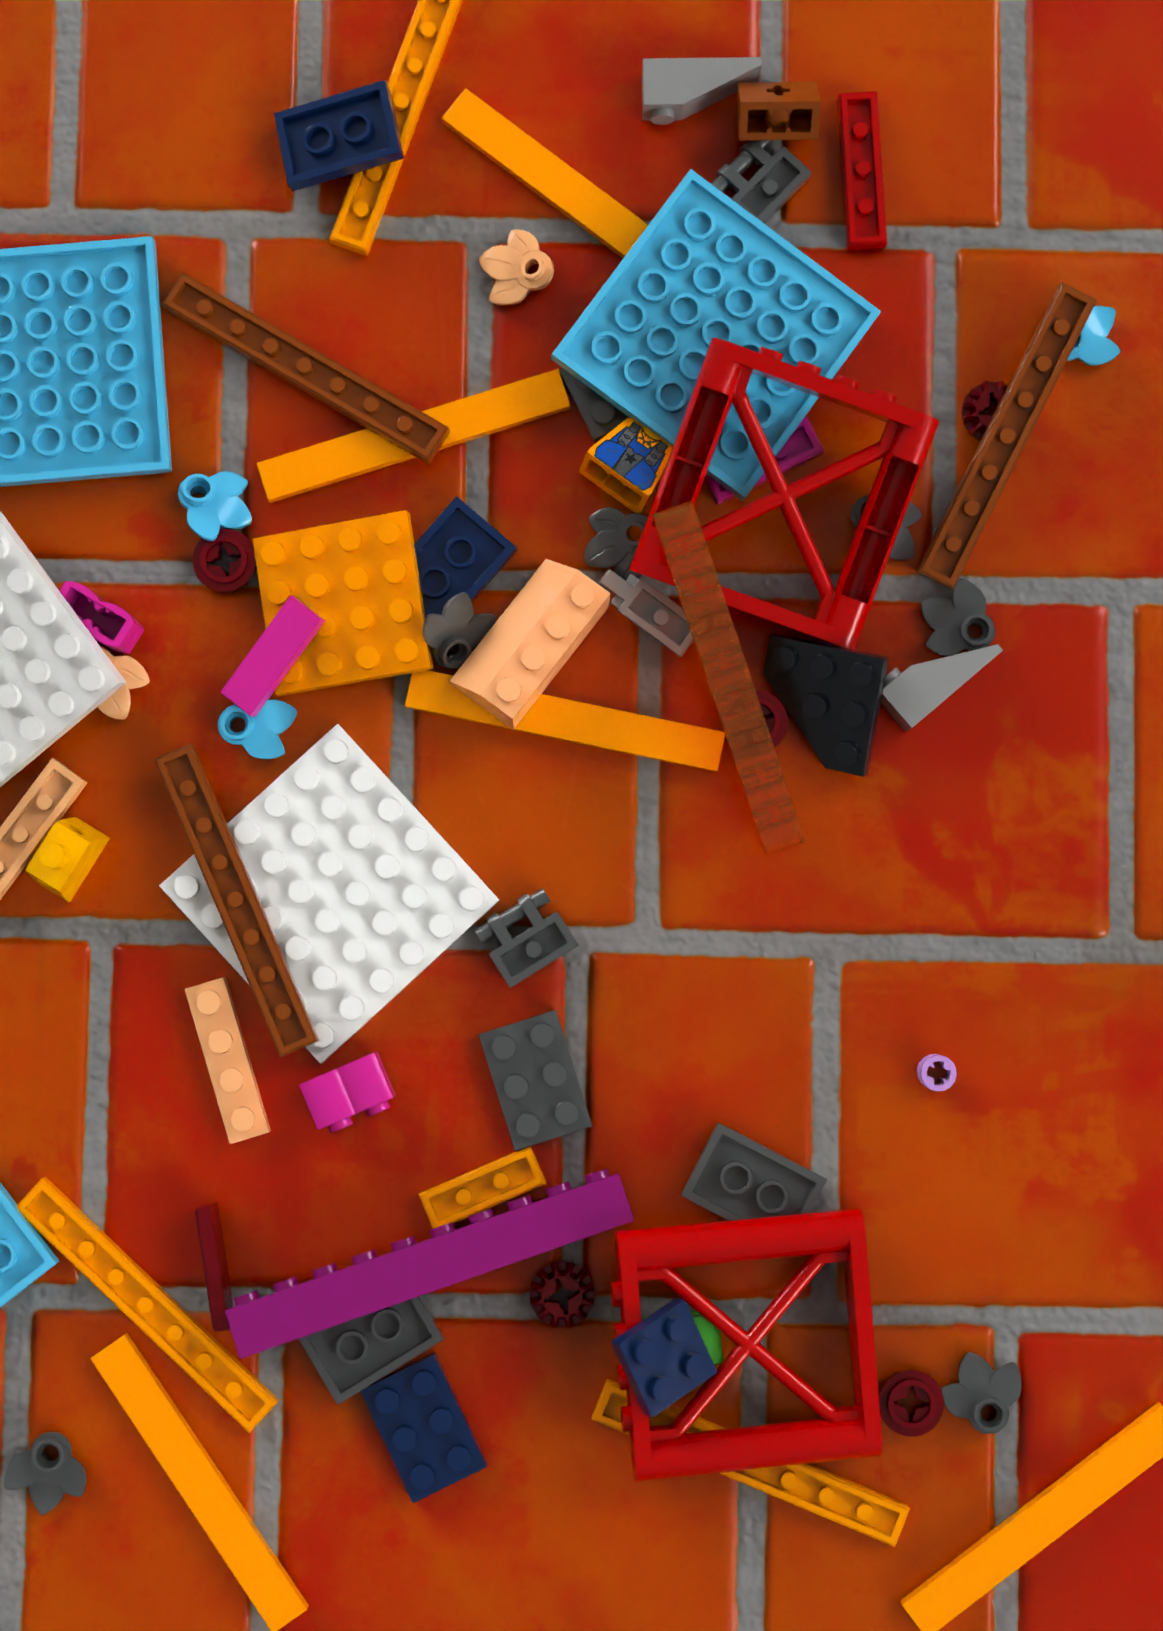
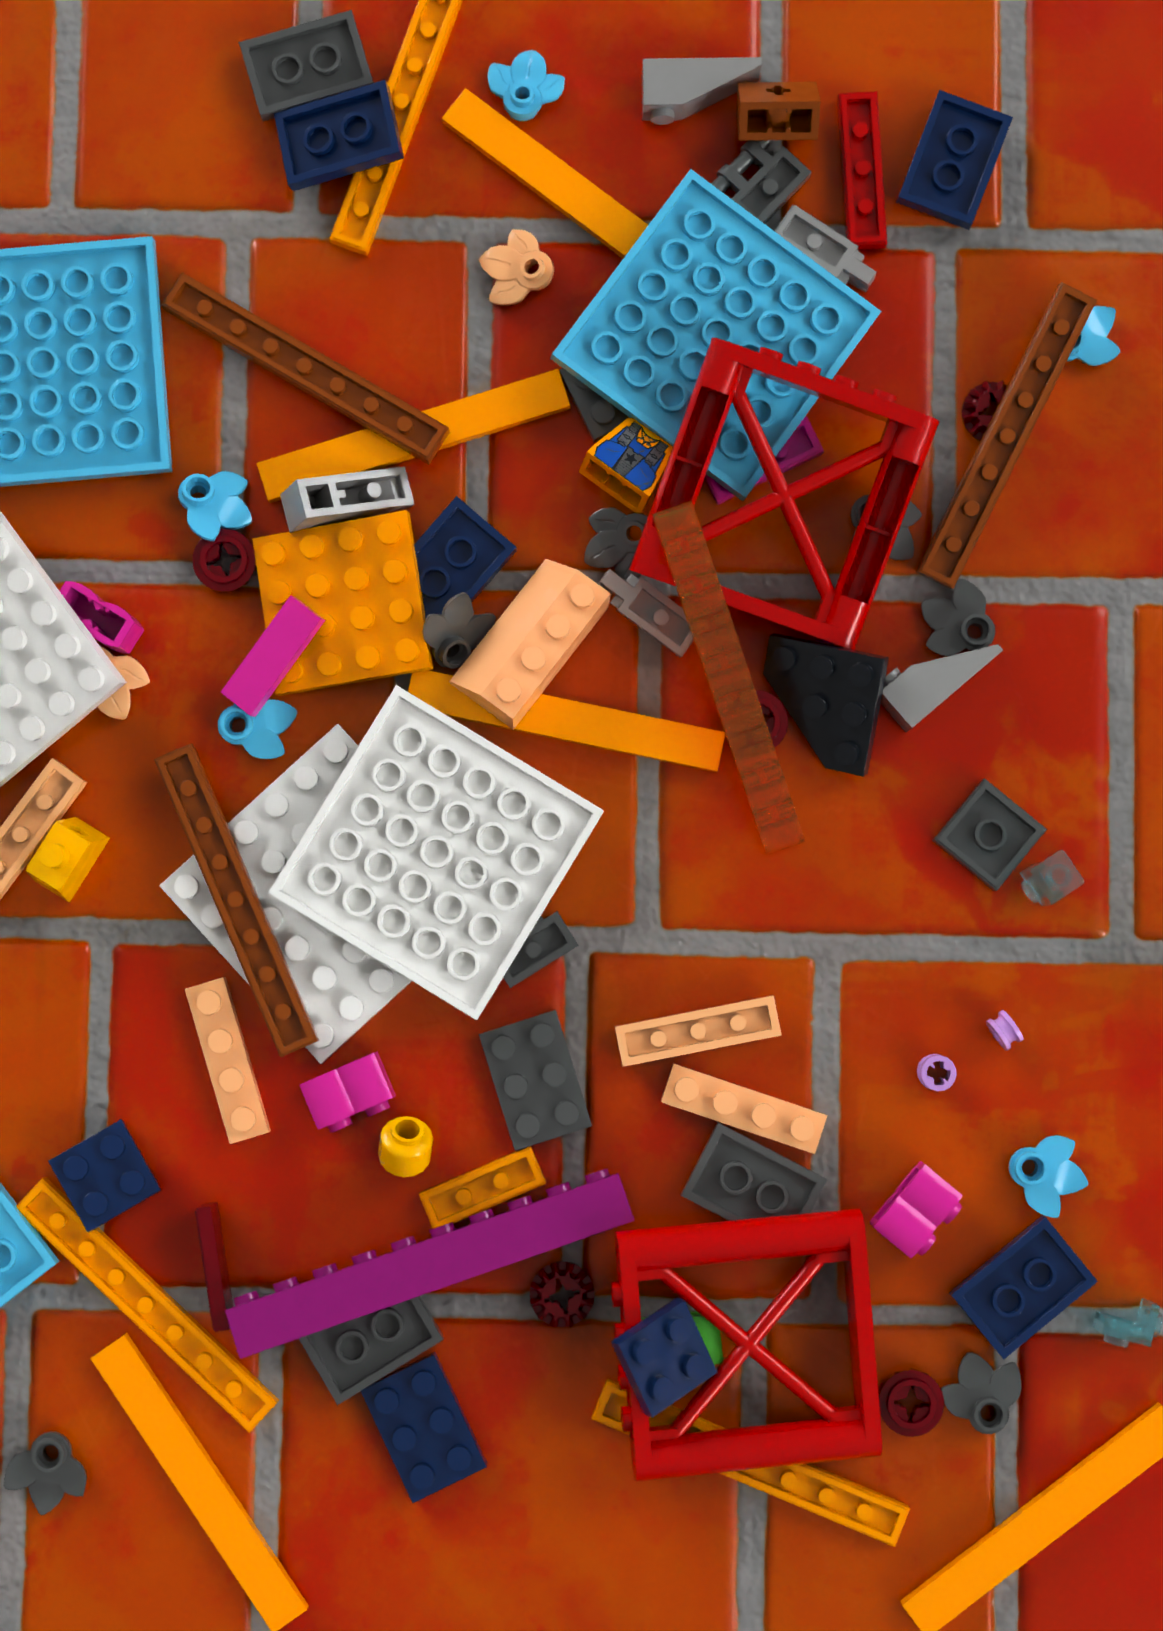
none -> dark blue plate [48,1119,162,1232]
none -> dark grey plate [239,10,373,122]
none -> white plate [268,685,604,1020]
none -> light grey slope [280,466,414,533]
none -> yellow head [378,1116,433,1177]
none -> medium azure plate [488,50,565,121]
none -> light nougat plate [615,995,782,1067]
none -> light nougat plate [661,1063,828,1154]
none -> light grey hinge [775,205,877,292]
none -> dark pink brick [870,1161,963,1259]
none -> dark blue plate [896,90,1013,230]
none -> dark grey tile [932,778,1047,891]
none -> dark blue plate [949,1215,1098,1359]
none -> lavender bush [986,1010,1024,1051]
none -> medium azure plate [1009,1135,1088,1218]
none -> clear light blue bracket [1019,850,1084,906]
none -> clear light blue bracket [1093,1298,1162,1347]

